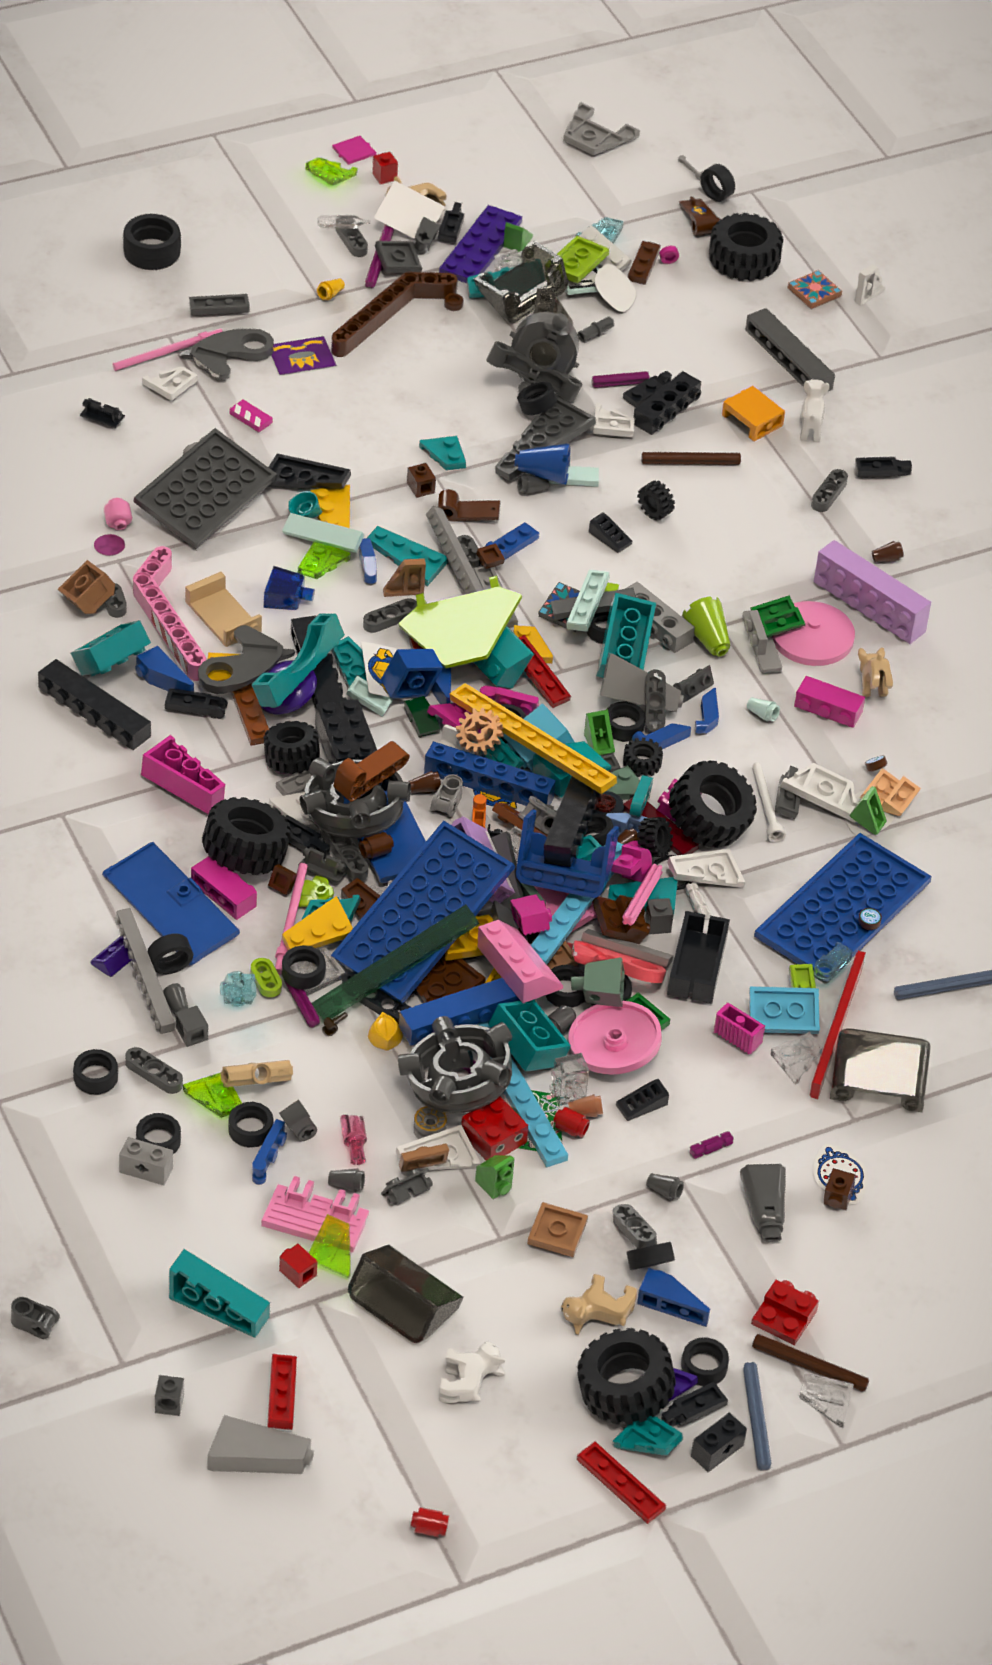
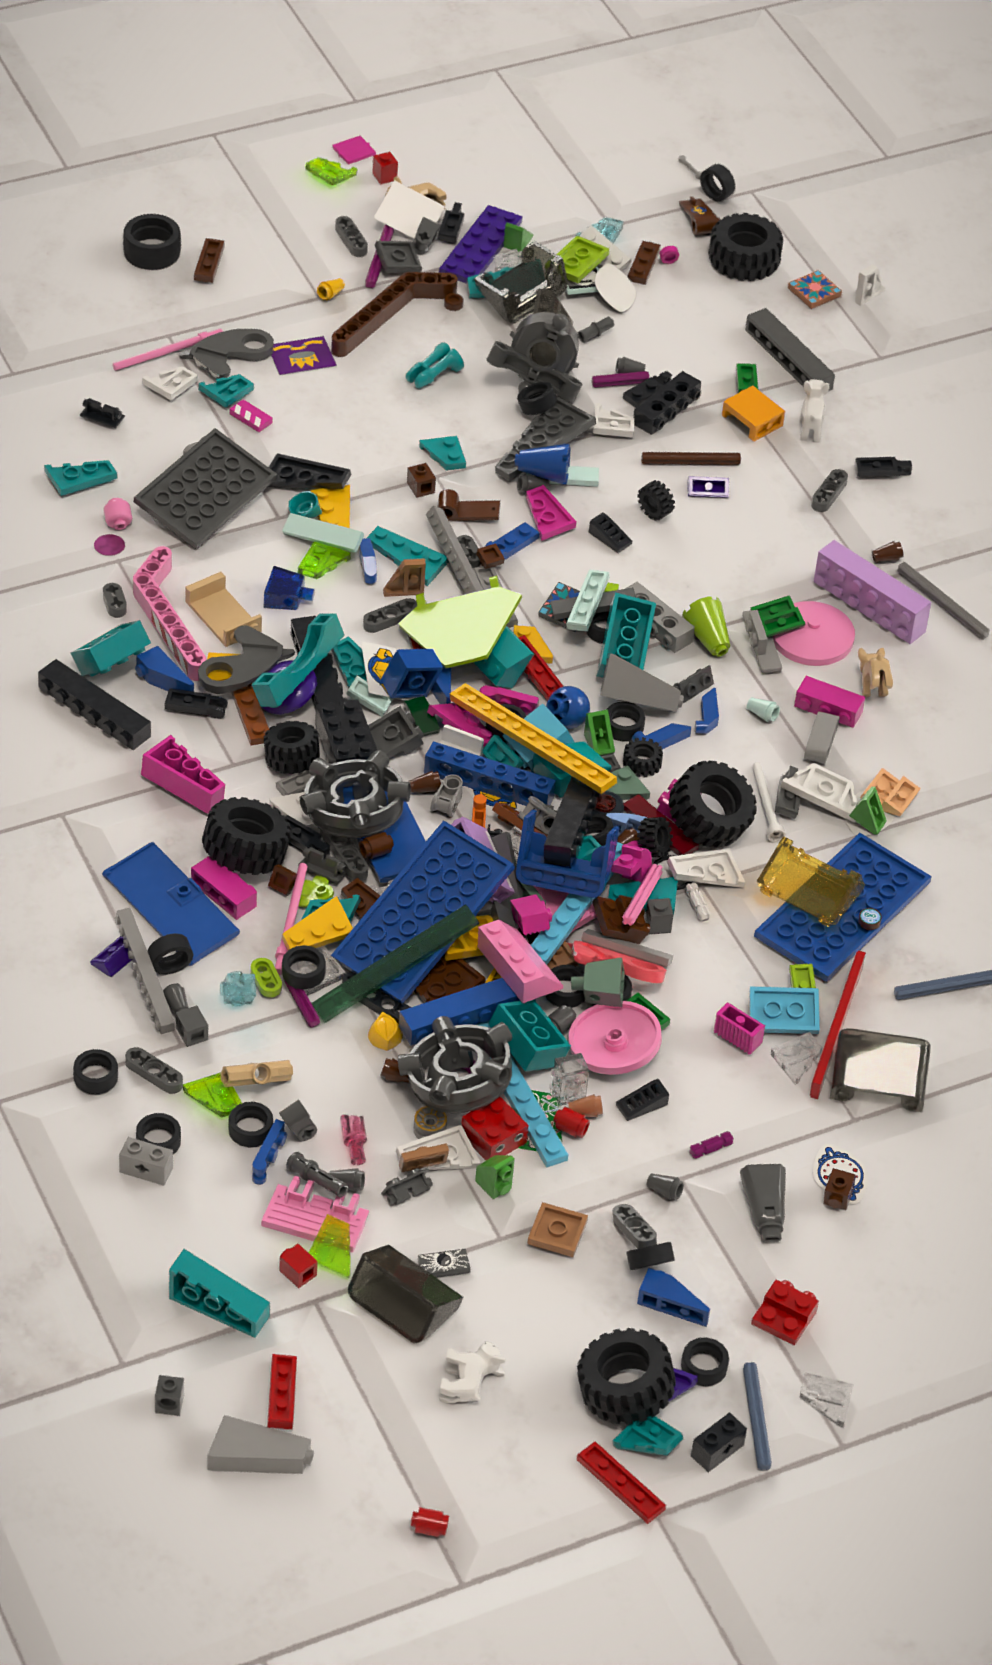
dark grey piece [11,1297,60,1339] -> none
medium nougat slope [57,560,115,614] -> none
dark grey plate [189,294,250,315] -> none
clear piece [317,215,370,228] -> none
dark brown hand [322,1012,348,1036] -> none
dark orange beam [333,741,410,802] -> none
light nougat gear [456,708,504,755] -> none
tan animal [561,1274,637,1335] -> none
light grey wing [563,102,640,155] -> none
teal beam [629,775,653,817] -> none
dark grey beam [645,669,666,732] -> none
black hinge [661,1382,728,1427] -> none
black piece [667,911,730,1004] -> none
reddish brown axle [752,1334,869,1392] -> none
clear light blue piece [814,942,853,981] -> none
reddish brown tile [865,755,888,771] -> none
none -> teal wing [44,460,117,496]
none -> reddish brown plate [194,238,225,283]
none -> teal wing [198,374,254,408]
none -> dark grey pin [286,1152,349,1198]
none -> dark grey plate [368,706,424,759]
none -> reddish brown cone [380,1058,410,1083]
none -> teal piece [405,342,464,388]
none -> tile [418,1248,471,1279]
none -> dark pink wing [526,485,577,541]
none -> blue brick [546,686,590,729]
none -> dark grey cone [615,356,645,374]
none -> slope [687,476,729,498]
none -> green plate [736,363,758,393]
none -> clear yellow windscreen [757,836,865,926]
none -> light grey beam [804,711,840,764]
none -> light grey axle [897,562,990,639]

